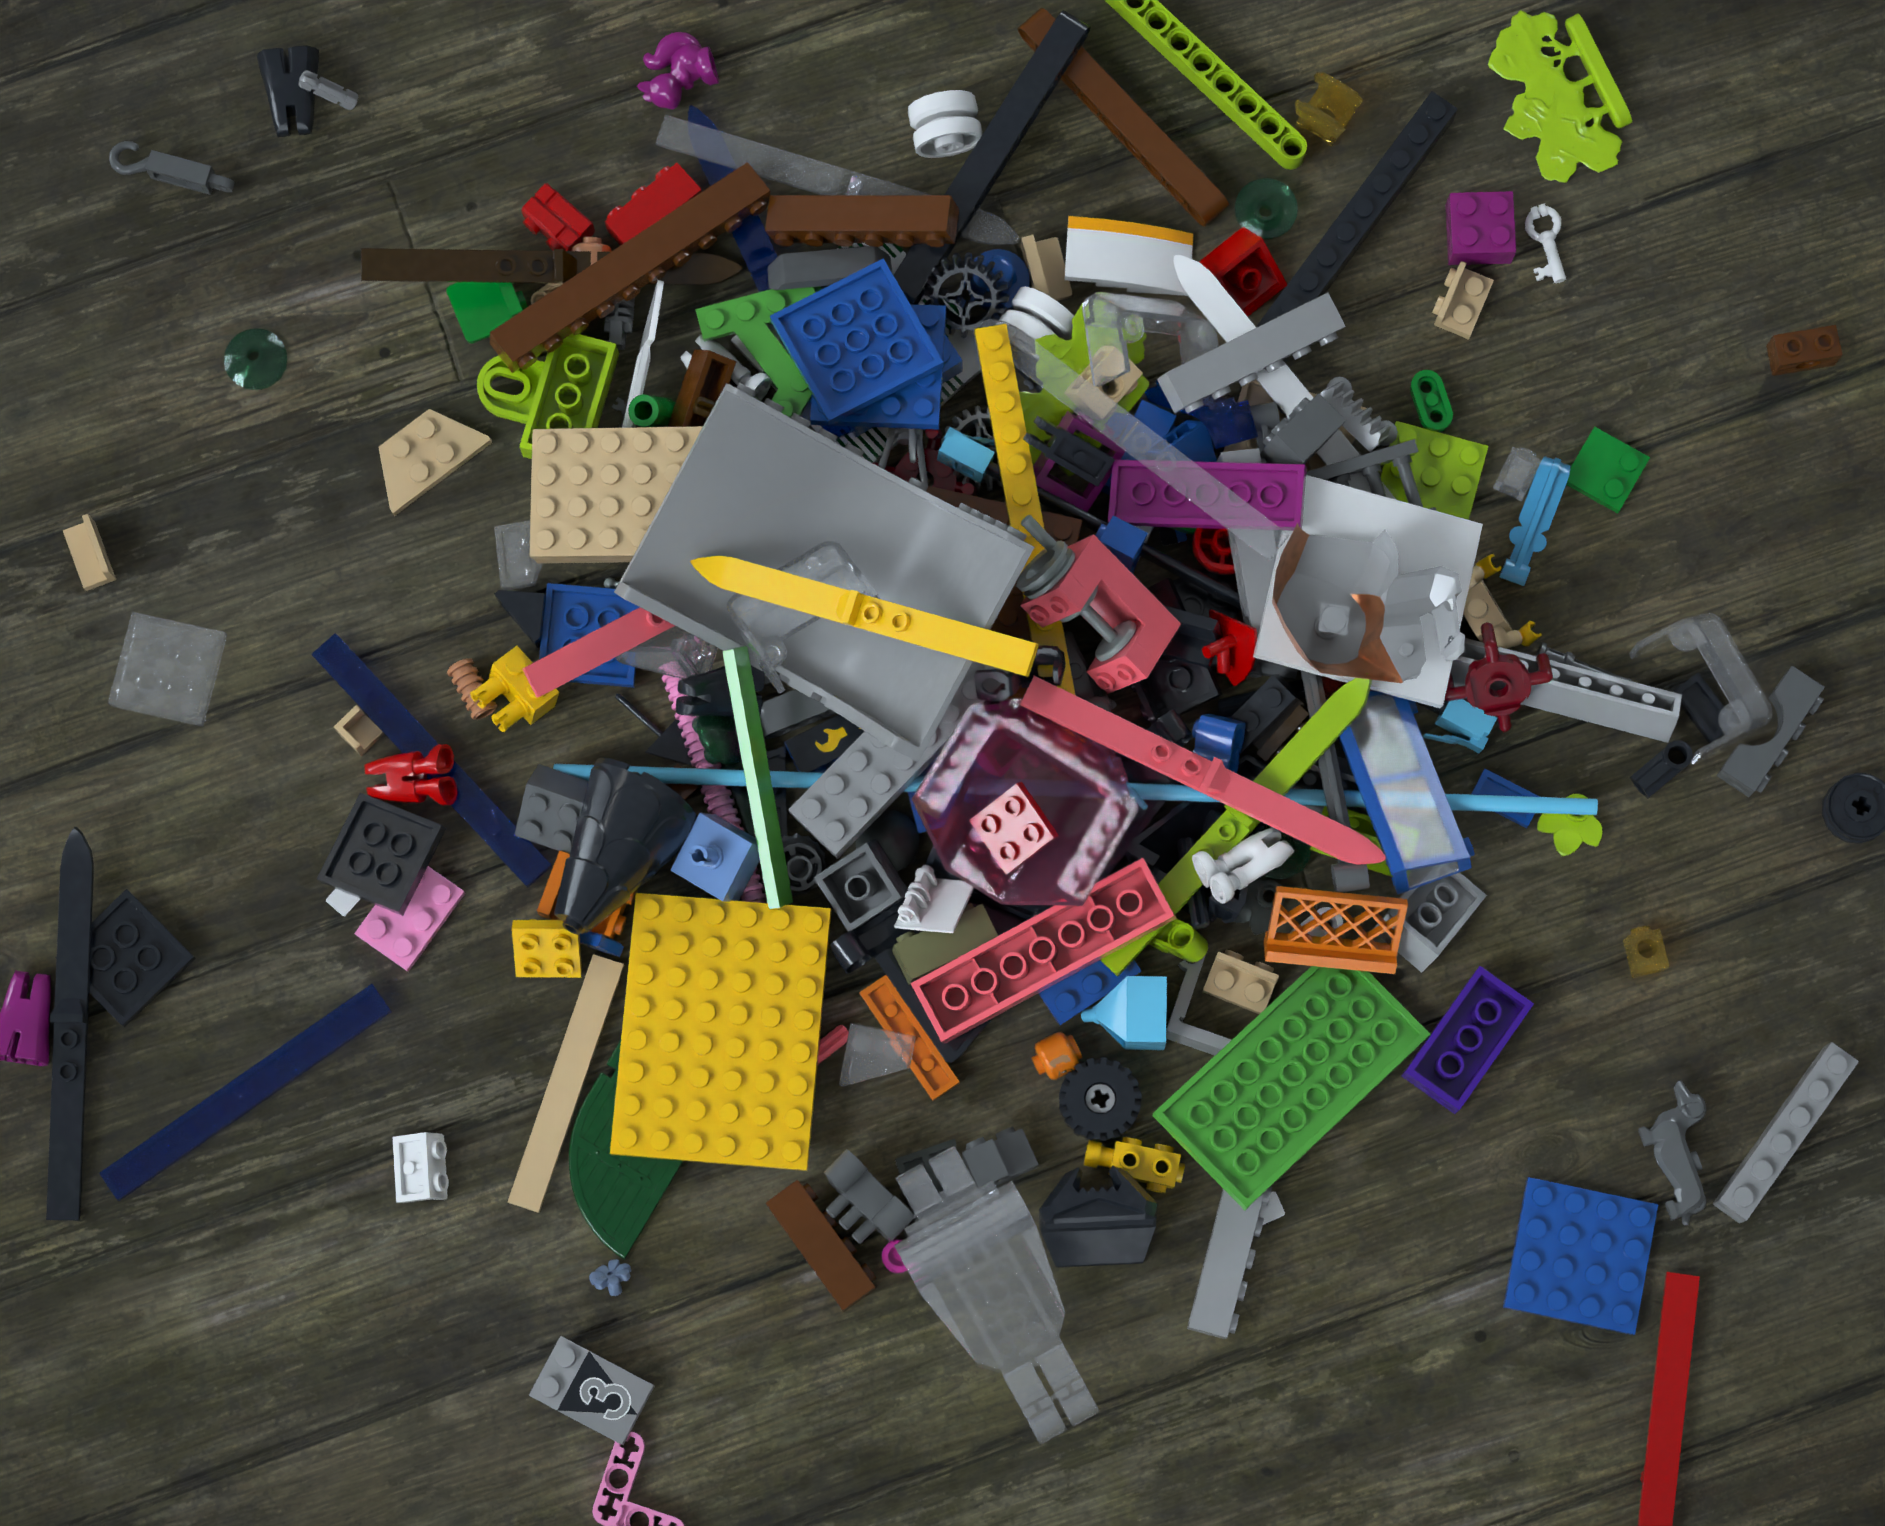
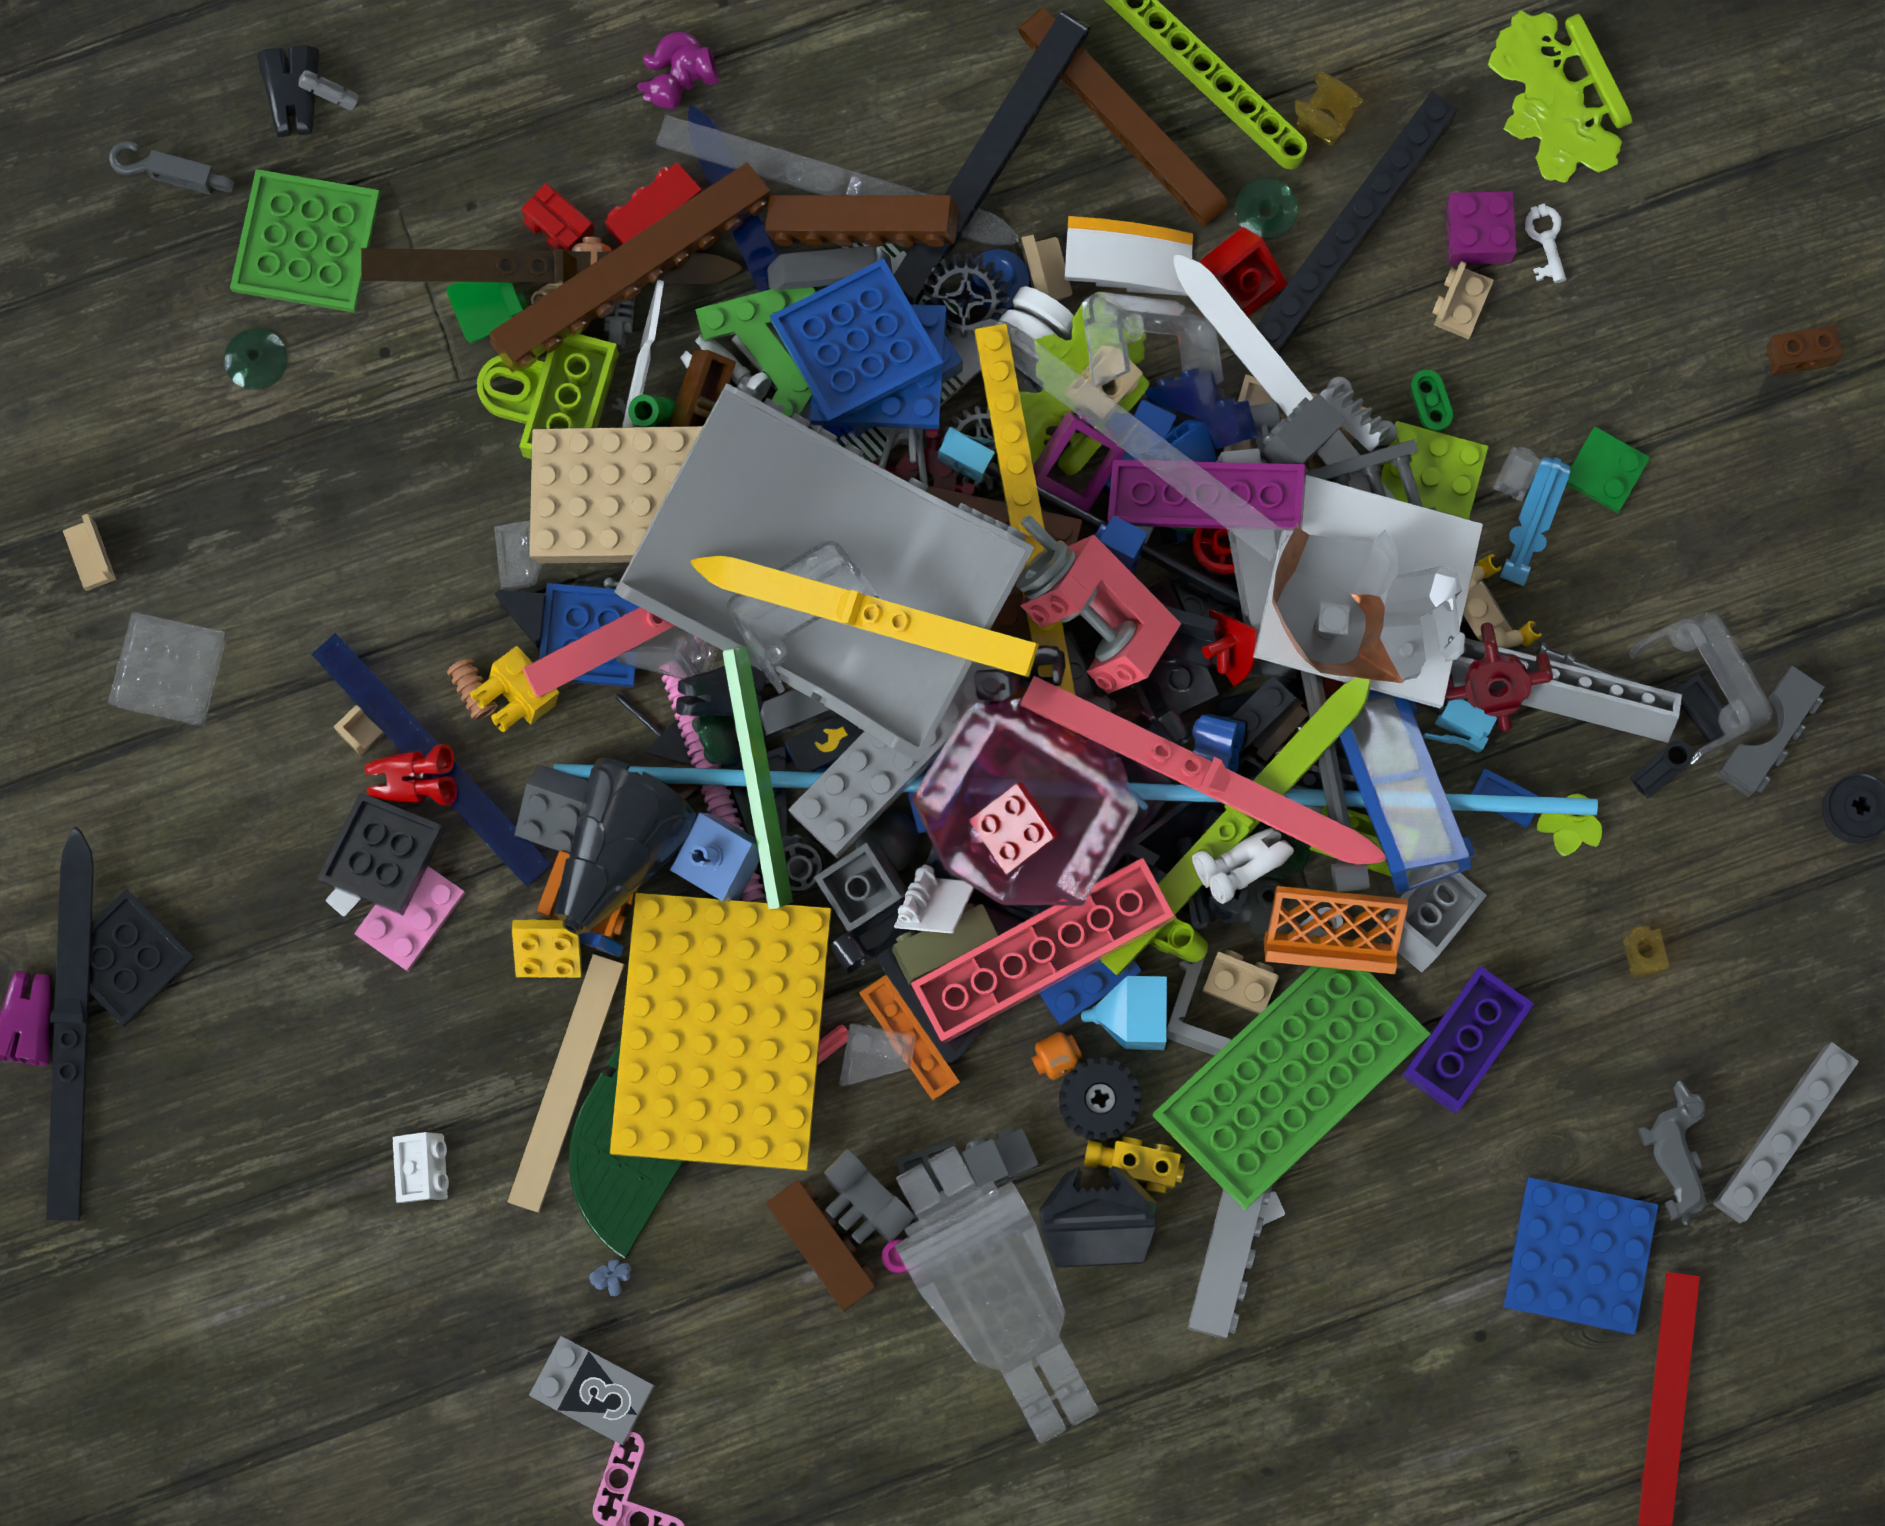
clear blue plate [99,984,392,1201] -> none
tan wing [378,409,492,516] -> none
white wheel [908,90,983,158] -> none
black hinge [1023,416,1115,487] -> none
light grey brick [1157,293,1346,414] -> none
none -> bright green plate [230,169,381,313]

